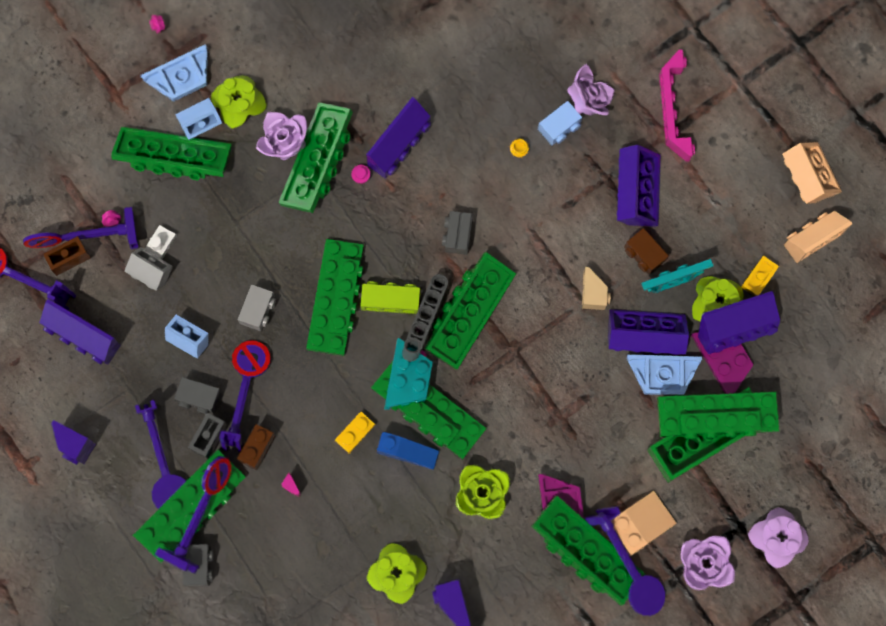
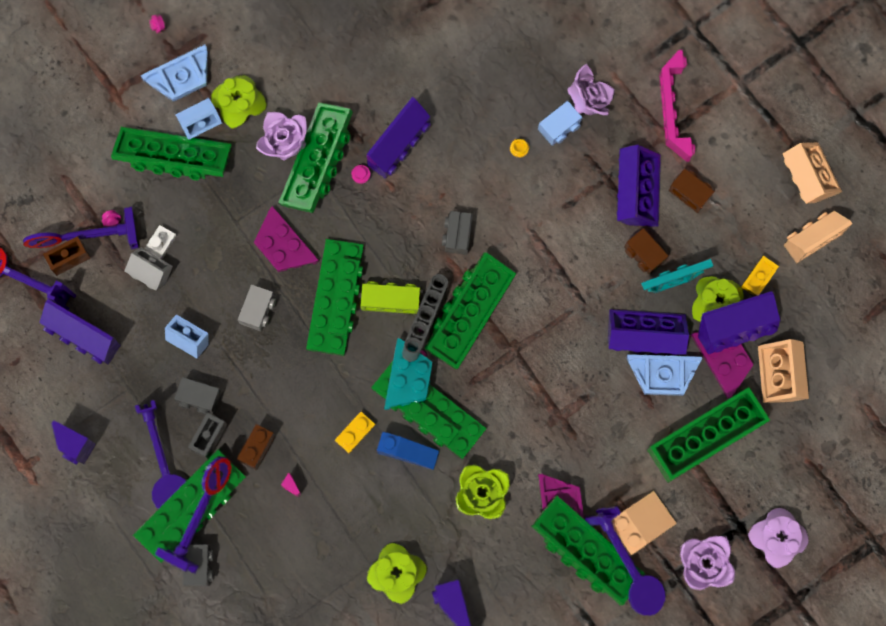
dark purple piece [219,341,270,453] -> none
tan slope [582,267,611,310] -> none
green plate [657,392,779,439] -> none
none -> magenta wing [254,206,319,272]
none -> reddish brown brick [668,169,715,213]
none -> light nougat slope [758,339,809,403]

